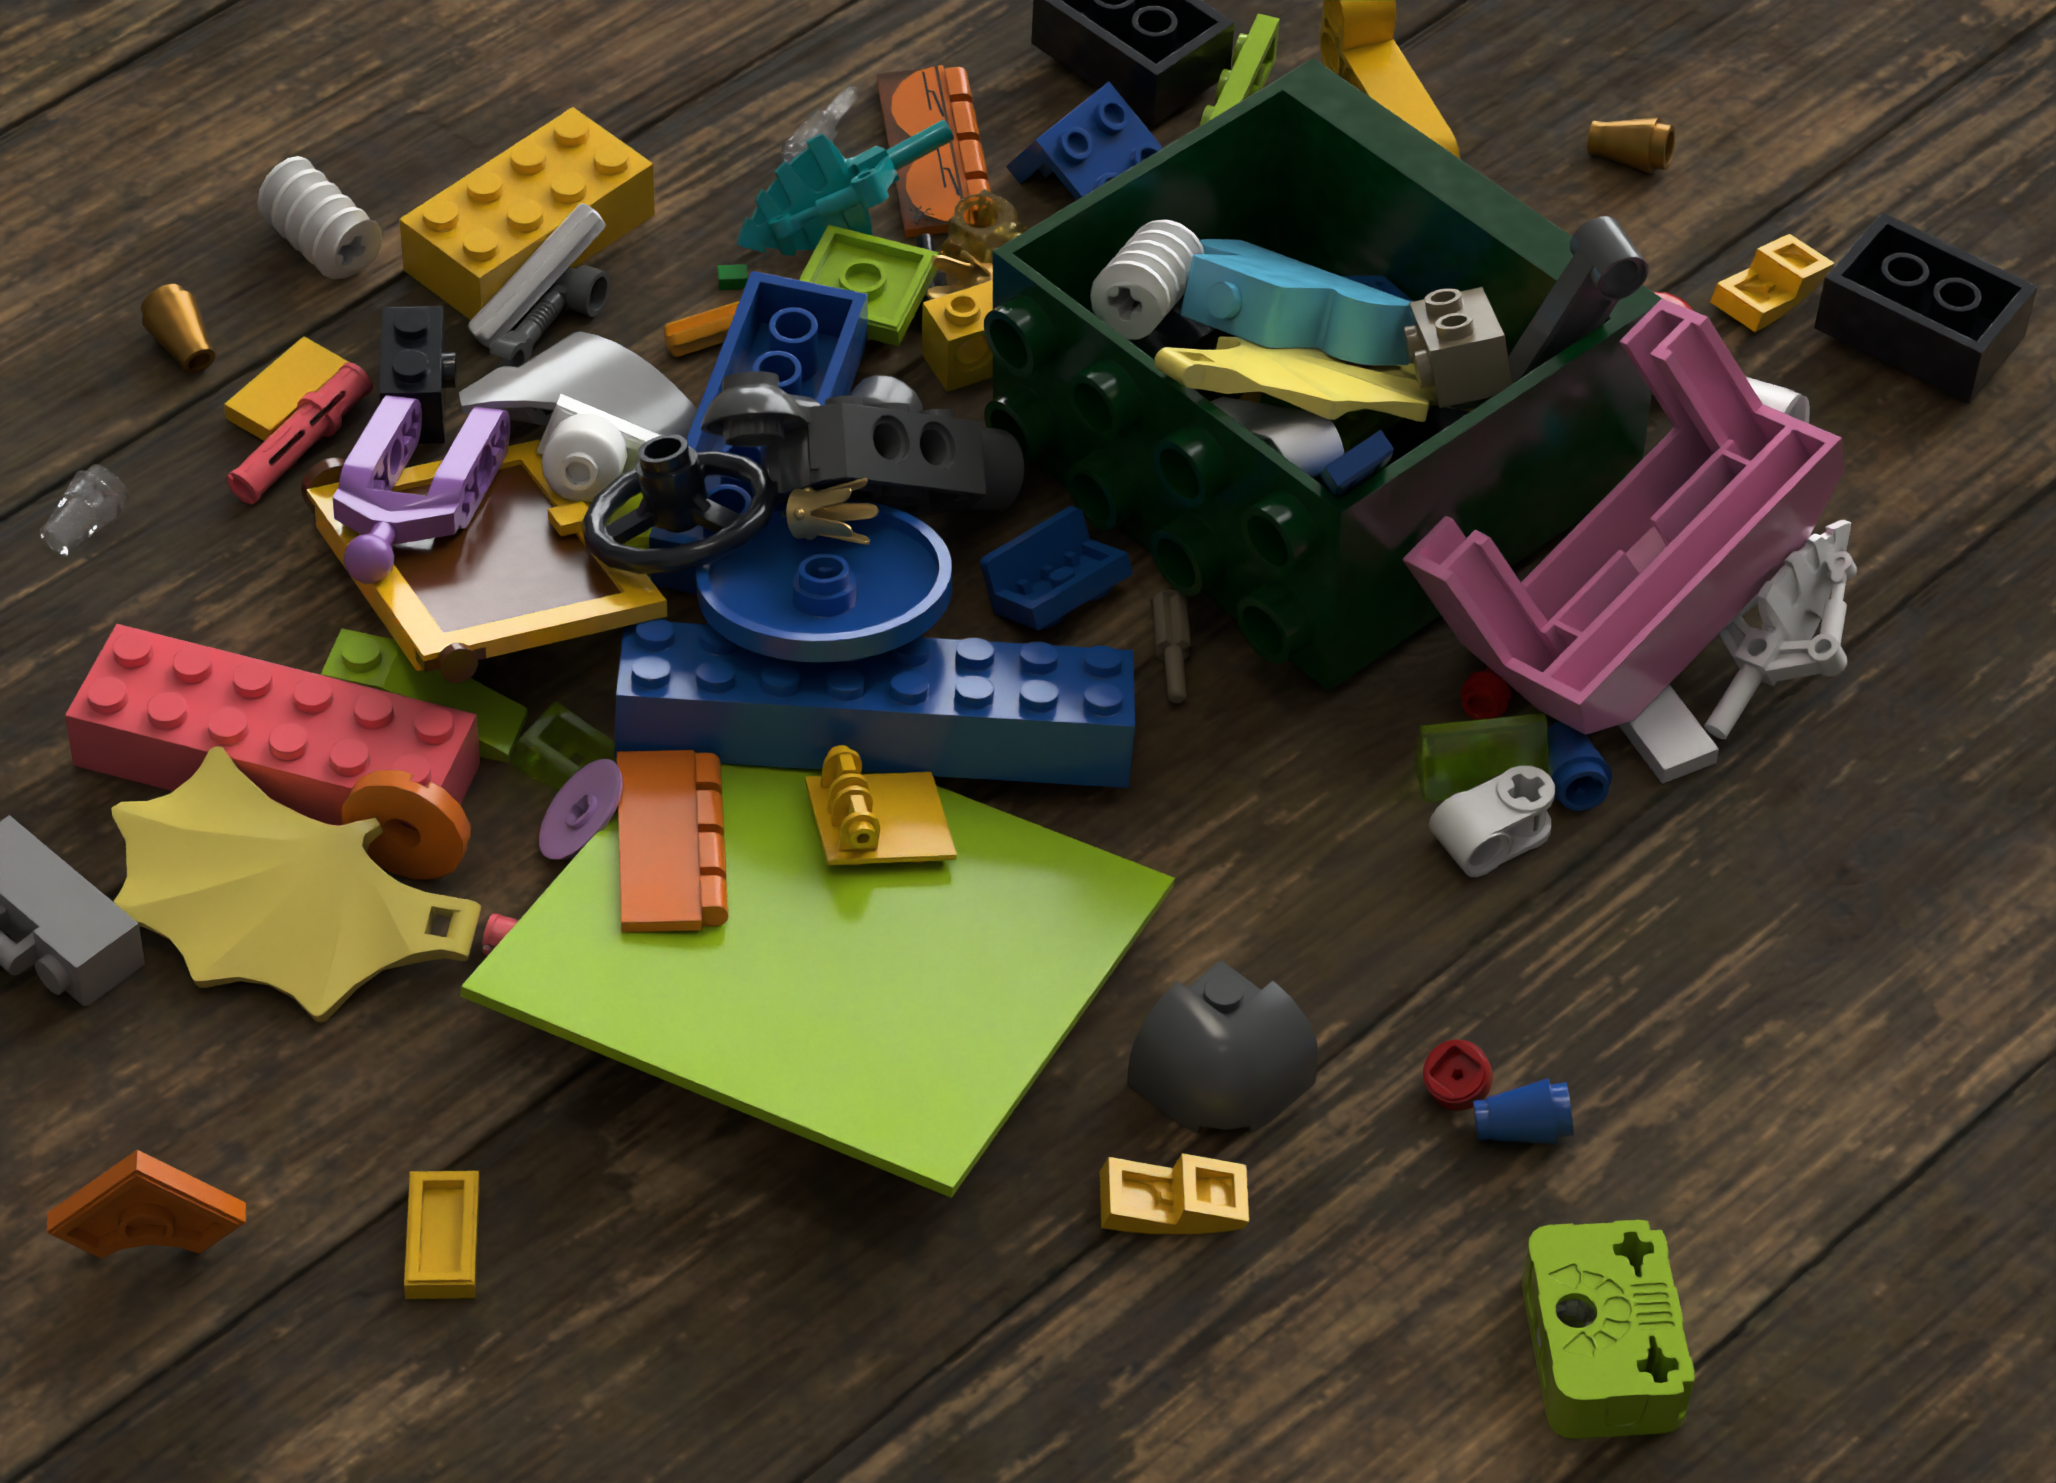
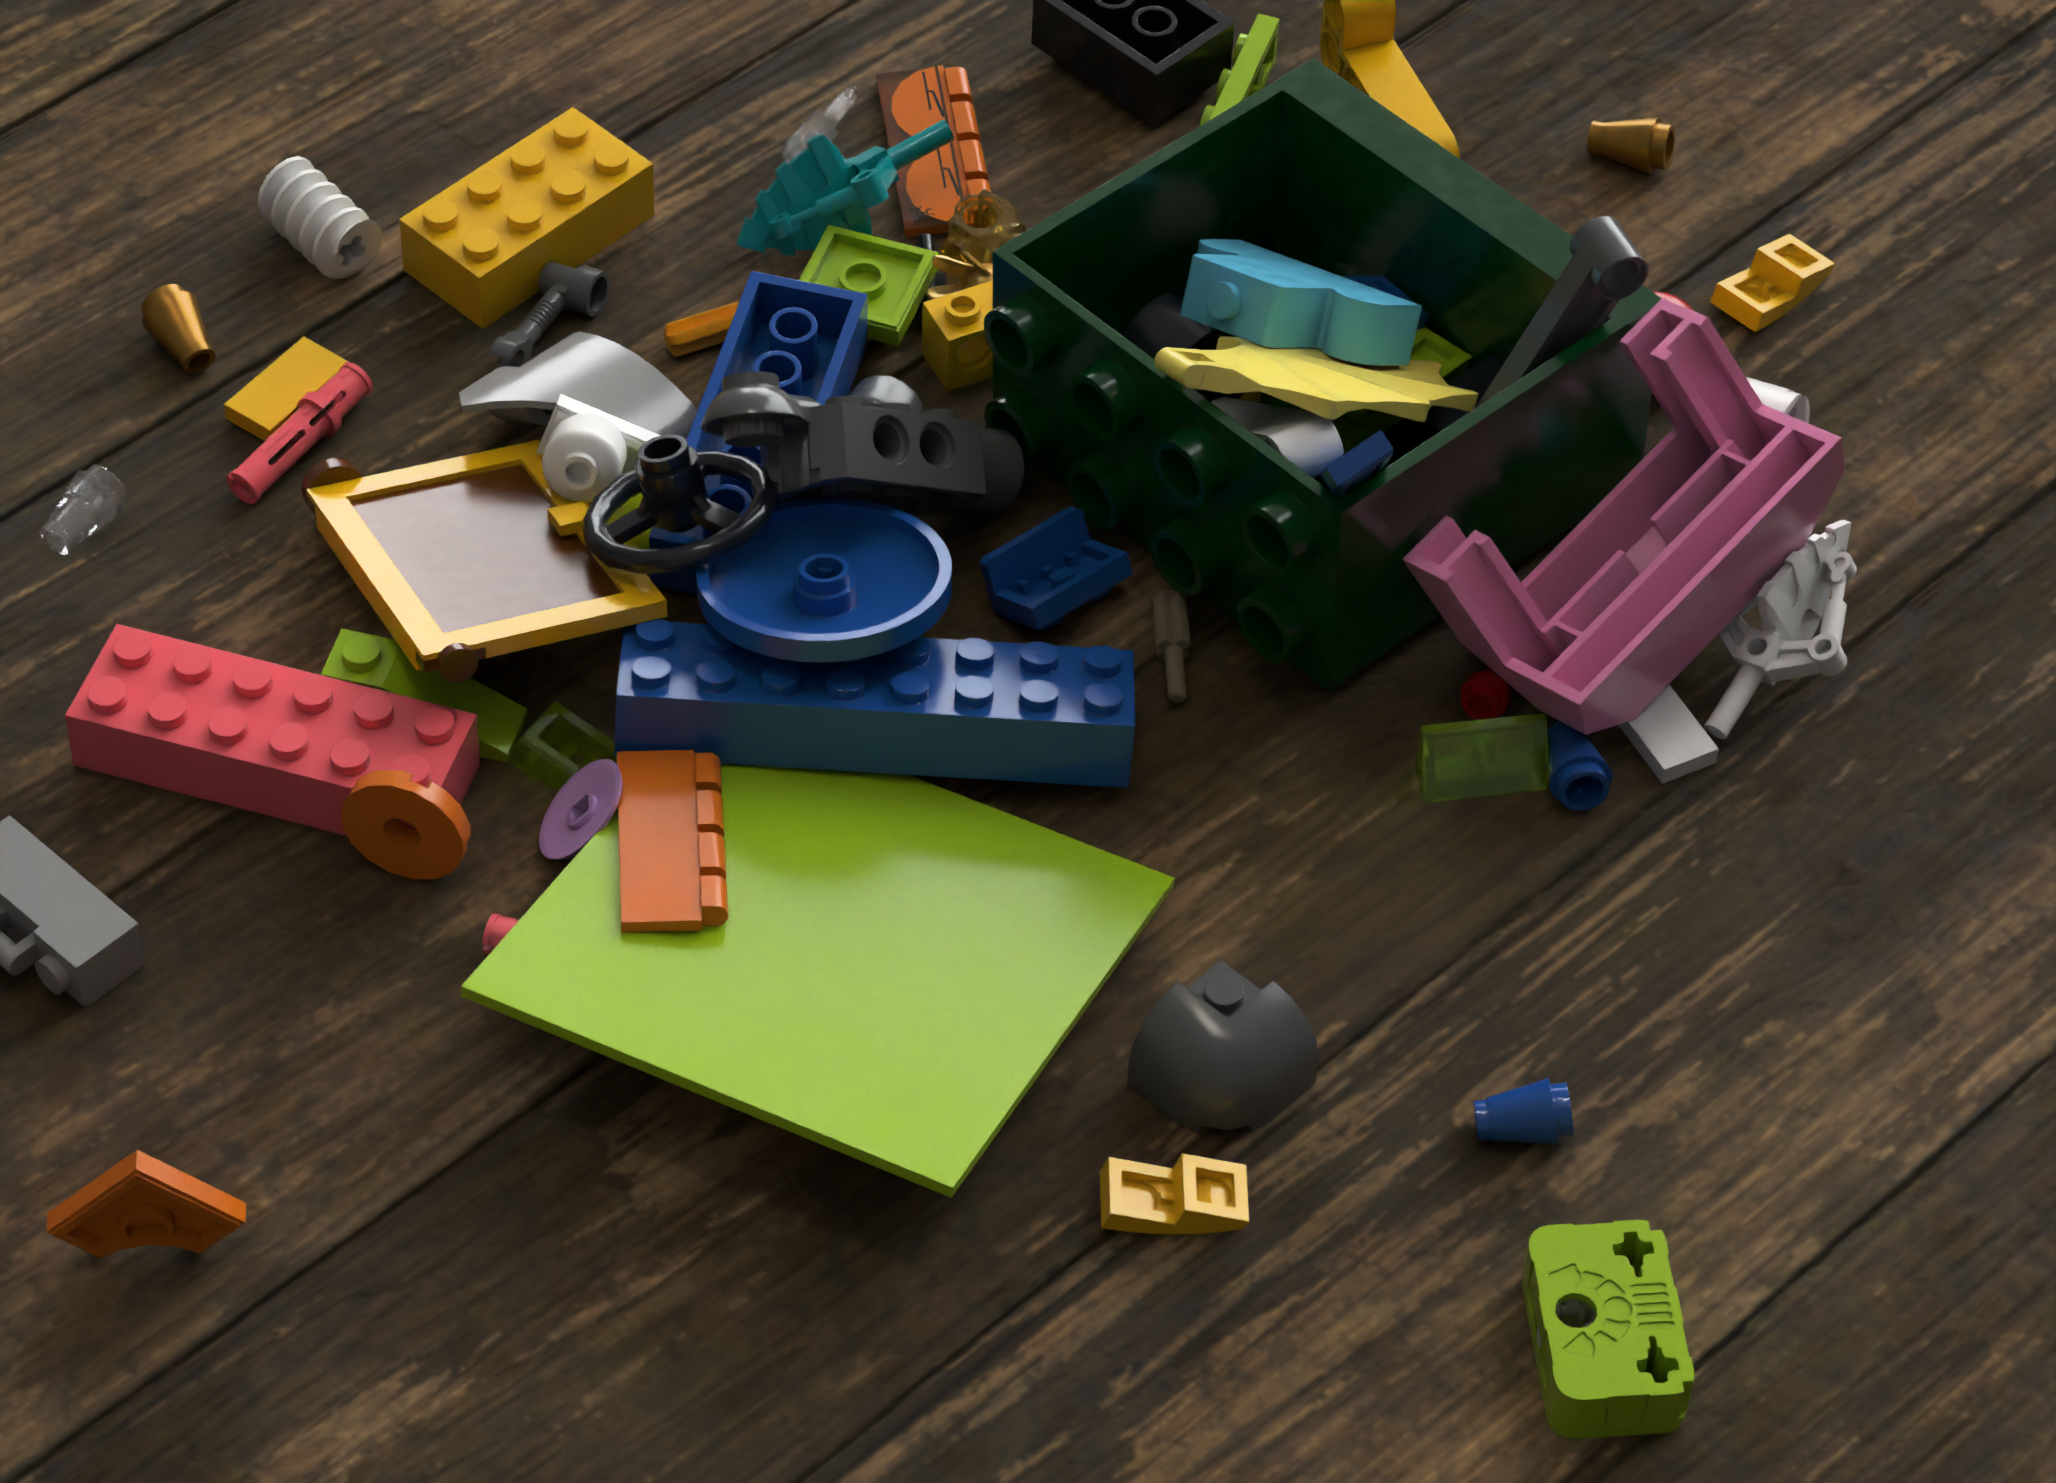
light yellow animal [111,746,481,1023] -> none
medium lavender piece [333,395,510,584] -> none
black brick [379,306,457,444] -> none
yellow tile [404,1171,480,1299] -> none
white axle [467,203,605,349] -> none
green piece [718,264,748,290] -> none
pearl gold piece [780,478,879,545] -> none
yellow hinge [805,745,957,865] -> none
blue bracket [1006,82,1163,200] -> none
white piece [1090,220,1204,340] -> none
dark tan brick [1403,287,1512,409] -> none
red tile [1423,1039,1493,1111] -> none
white piece [1428,765,1555,877] -> none
black brick [1814,212,2038,404] -> none

